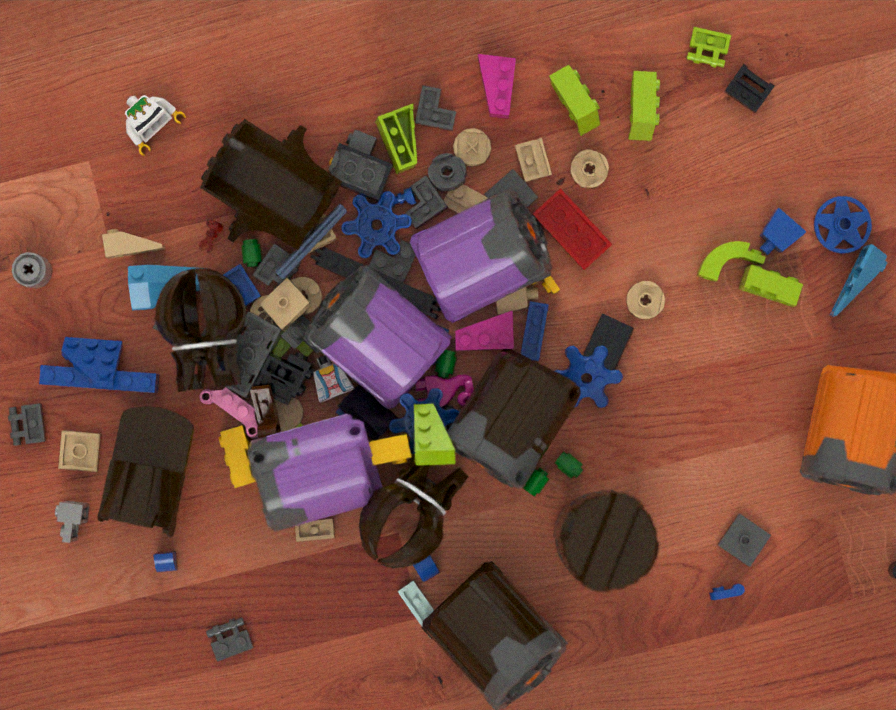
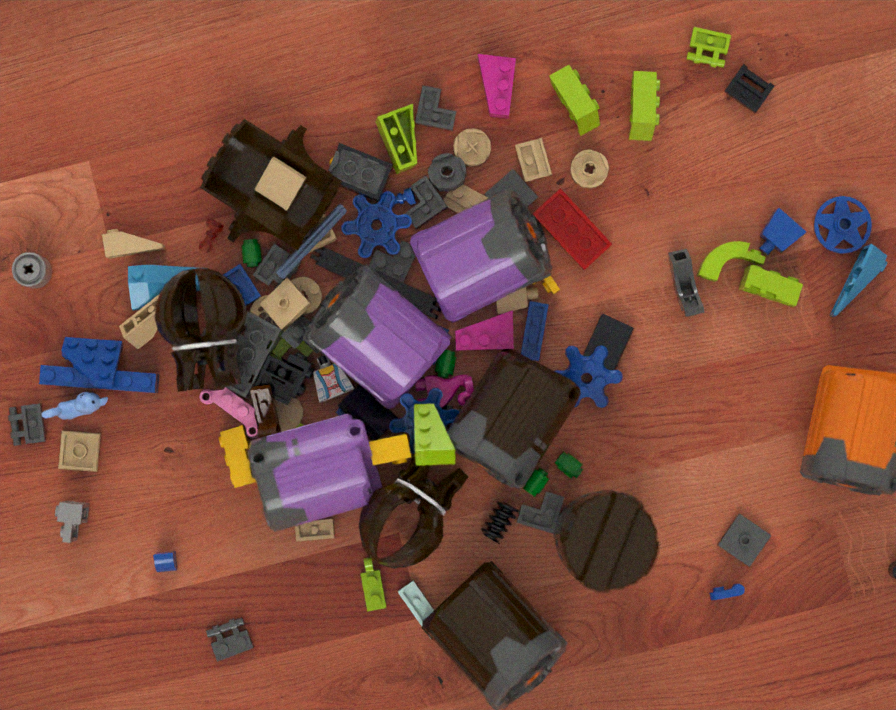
dark brown piece [98,406,194,537] -> none
white torso [125,95,186,156] -> none
dark grey brick [346,129,377,155] -> none
blue brick [413,555,440,582] -> none
tan plate [626,281,665,319] -> none
none -> light blue animal [42,392,108,420]
none -> tan slope [119,295,159,349]
none -> tan tile [255,157,306,210]
none -> lime plate [361,557,386,611]
none -> black piece [481,501,519,544]
none -> dark grey plate [516,491,564,534]
none -> dark grey arch [668,249,705,317]

